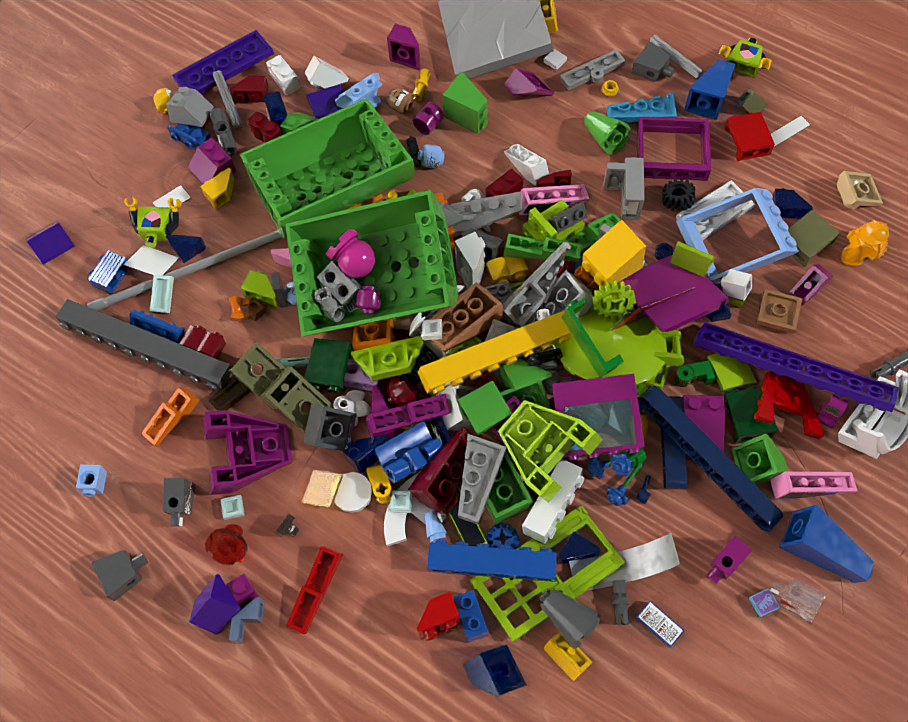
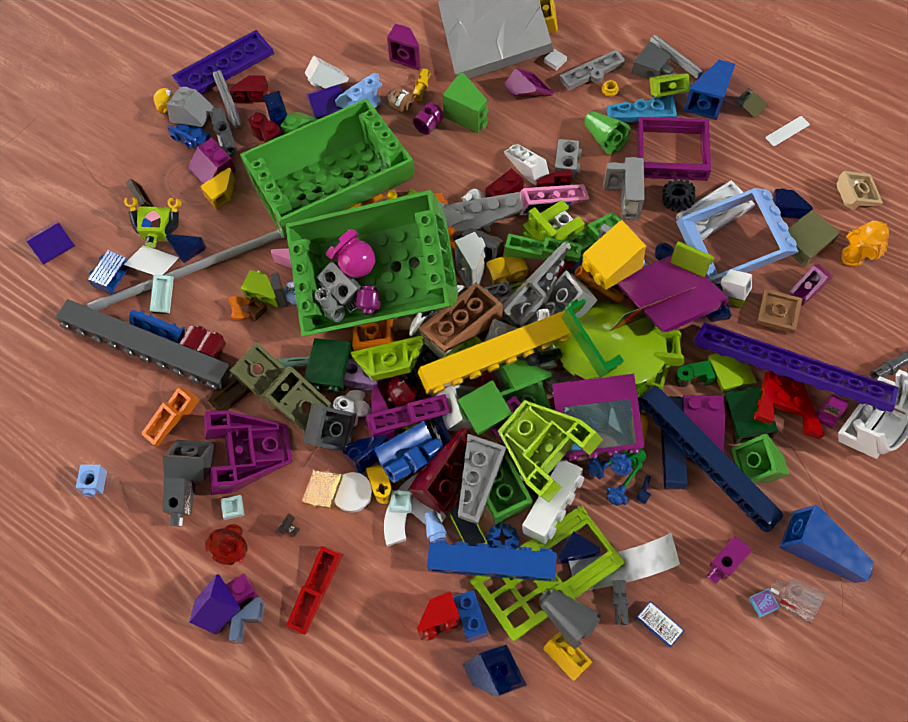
dark grey torso [92,550,148,601] -> none
white sticker [153,185,191,207] -> none
white brick [266,55,300,95] -> none
black axle [406,136,421,167] -> none
light blue head [418,144,444,169] -> none
white tile [421,319,442,340] -> none
dark grey hinge [549,201,587,233] -> none
lime gear [592,280,636,319] -> none
torso [719,38,772,78] -> none
red panel [724,112,775,161] -> none
bright pink slope [770,471,857,499] -> none
none -> dark brown tile [126,179,154,207]
none -> dark grey slope [163,440,215,482]
none -> light grey brick [554,139,582,180]
none -> lime slope [650,74,690,97]

